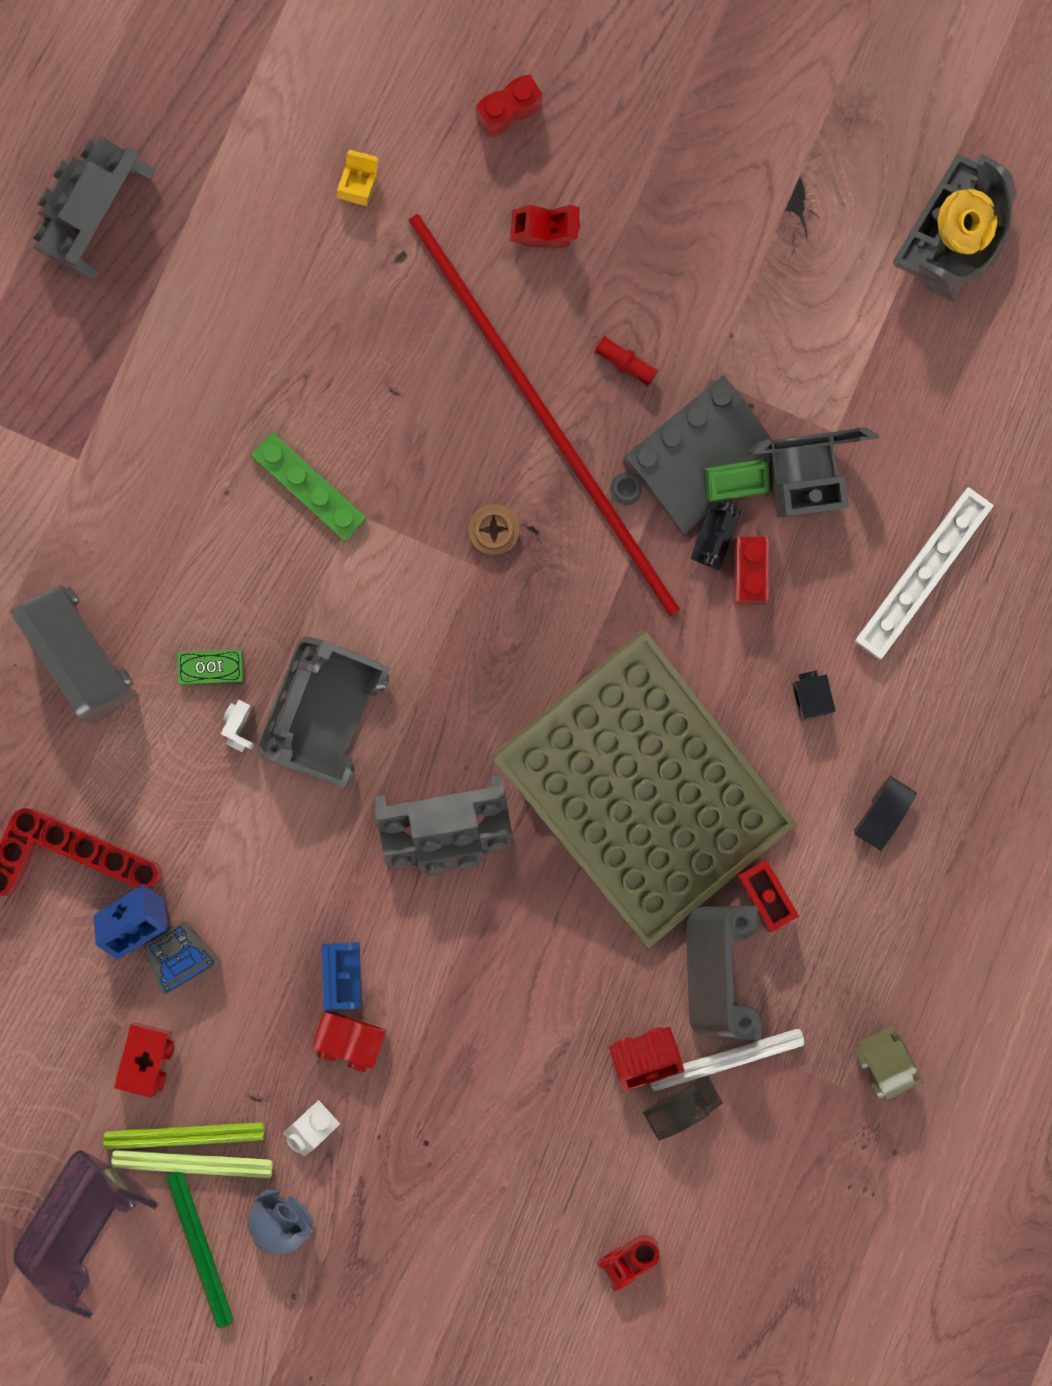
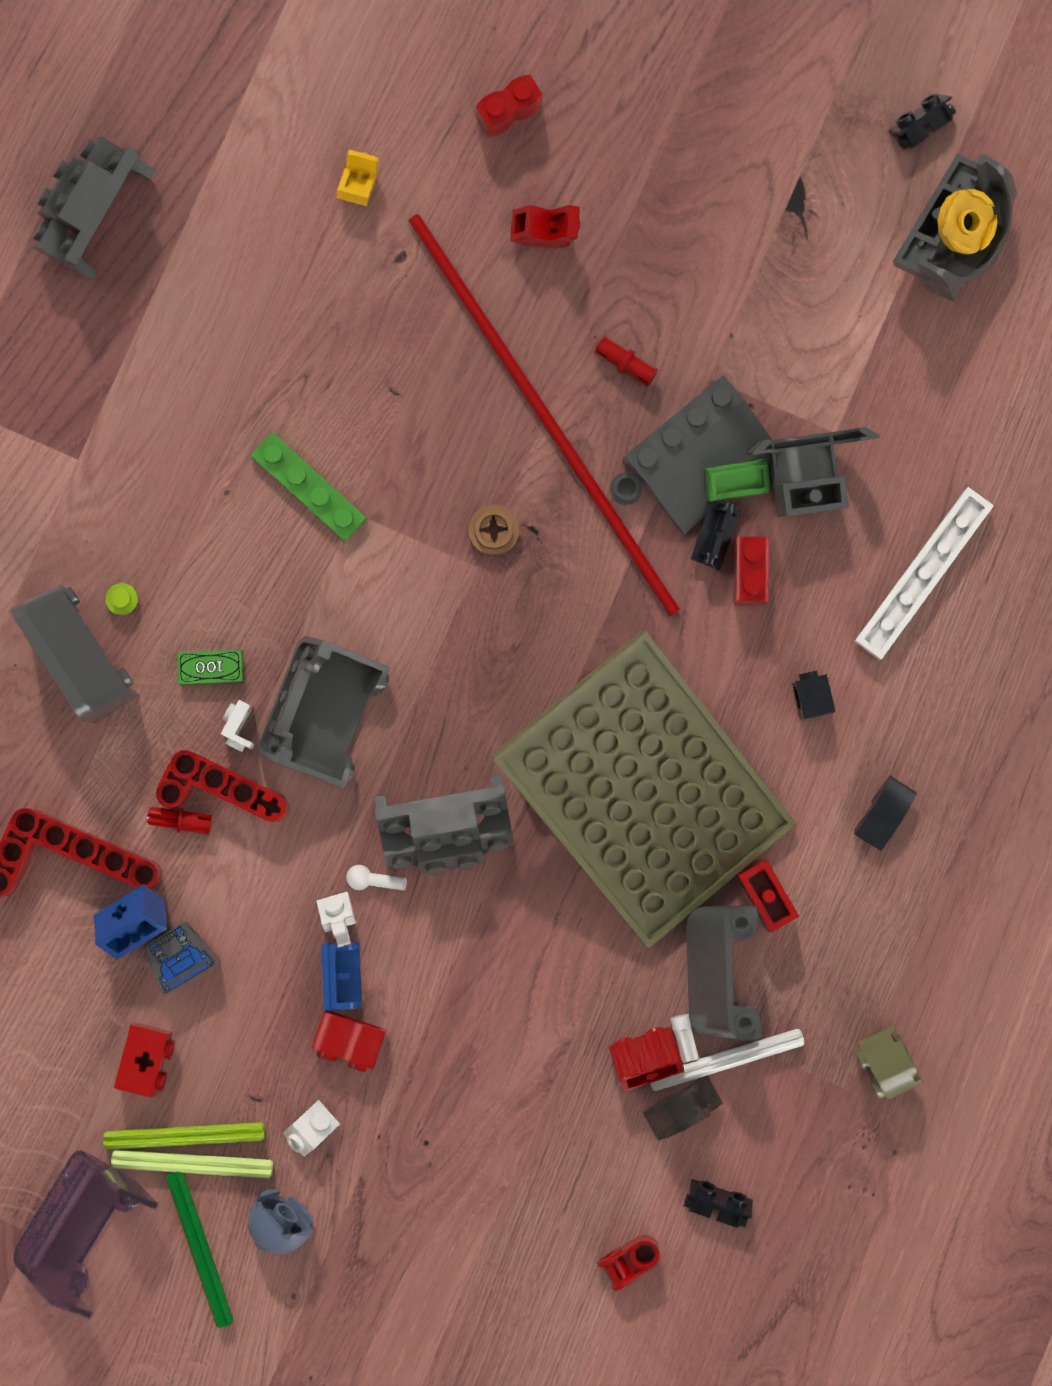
none -> lime plate [105,583,138,615]
none -> red axle [147,807,213,835]
none -> red beam [156,750,289,822]
none -> white plate [317,891,356,947]
none -> white bar [346,865,407,891]
none -> white piece [670,1014,699,1063]
none -> black hinge [683,1179,753,1228]
none -> black hinge [888,93,956,150]

